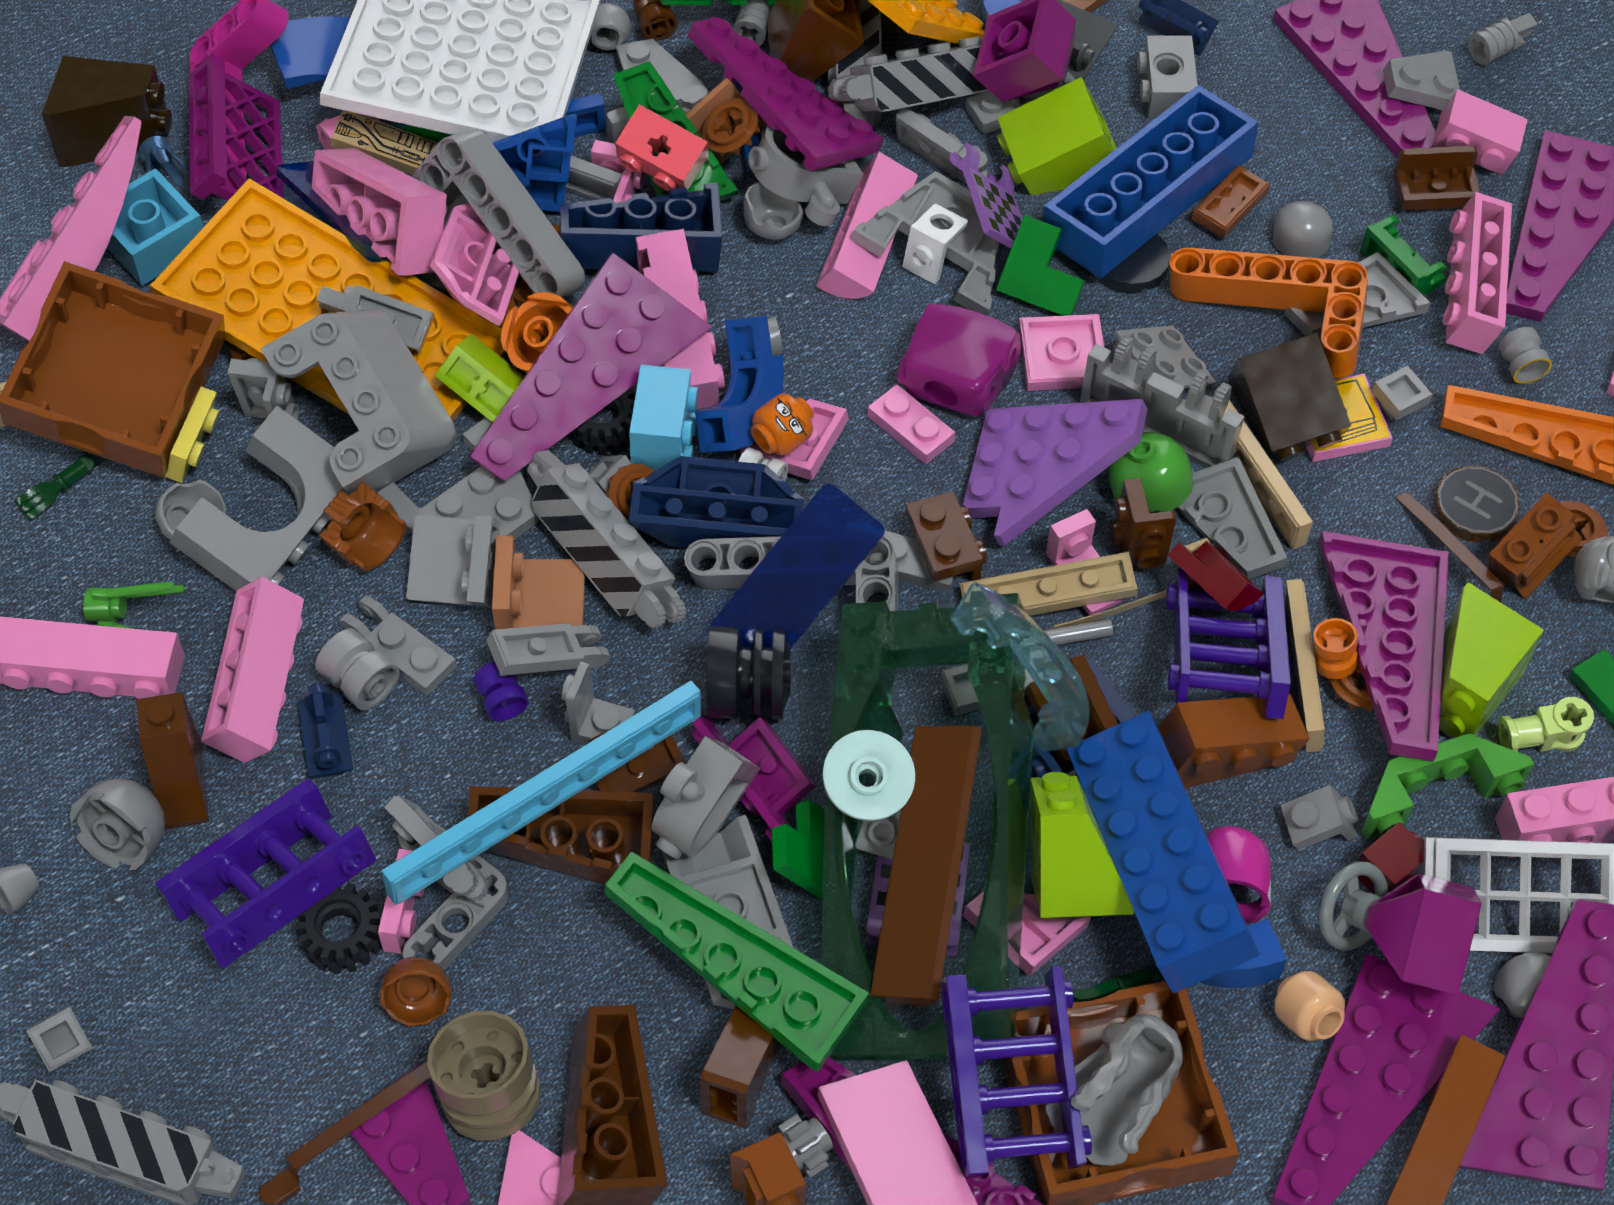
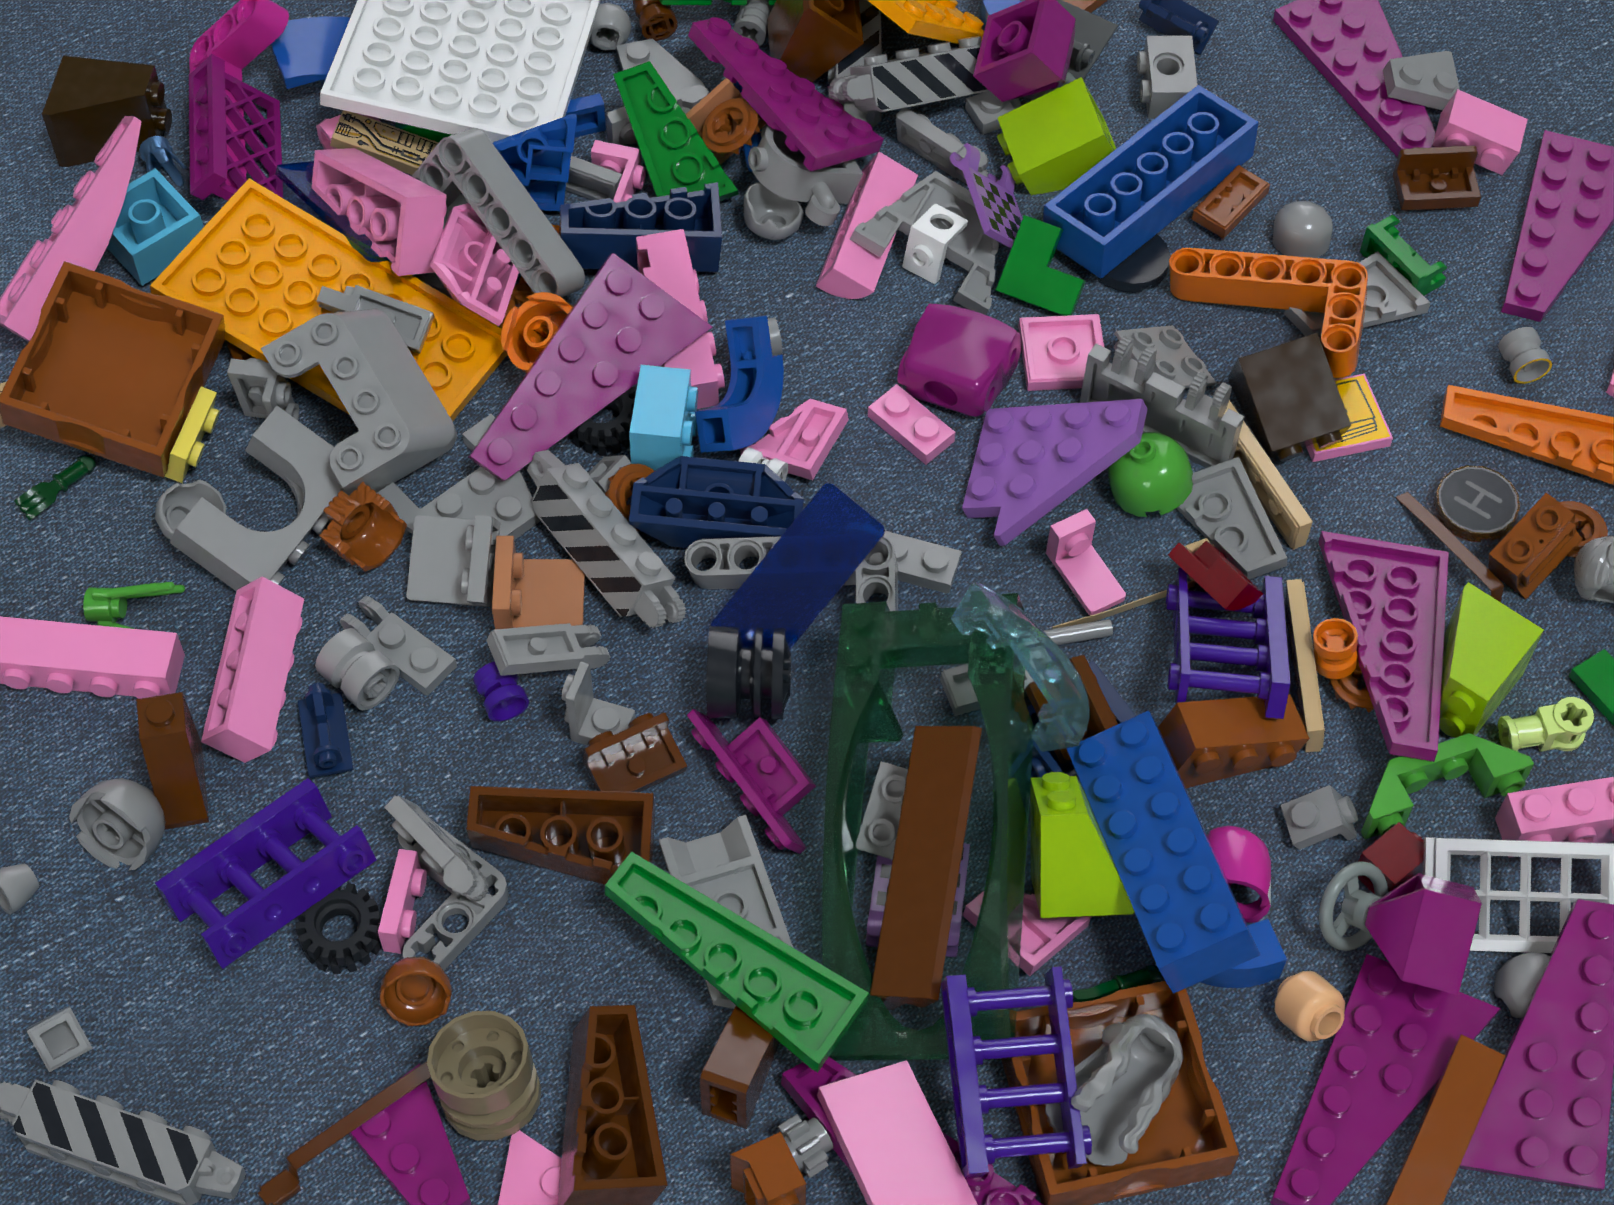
medium azure tile [381,681,701,905] -> none
lime hinge [434,334,524,422] -> none
coral brick [615,104,709,192] -> none
light grey piece [651,736,760,860] -> none
orange head [750,393,814,456] -> none
green tile [772,800,838,902] -> none
light aqua dish [822,730,915,821] -> none
reddish brown bracket [905,491,987,581] -> none
tan tile [960,552,1138,627] -> none
reddish brown bracket [1110,478,1176,570] -> none
light grey tile [1372,366,1433,420] -> none
bright pink brick [1443,192,1512,354] -> none
light grey hinge [1468,13,1537,65] -> none

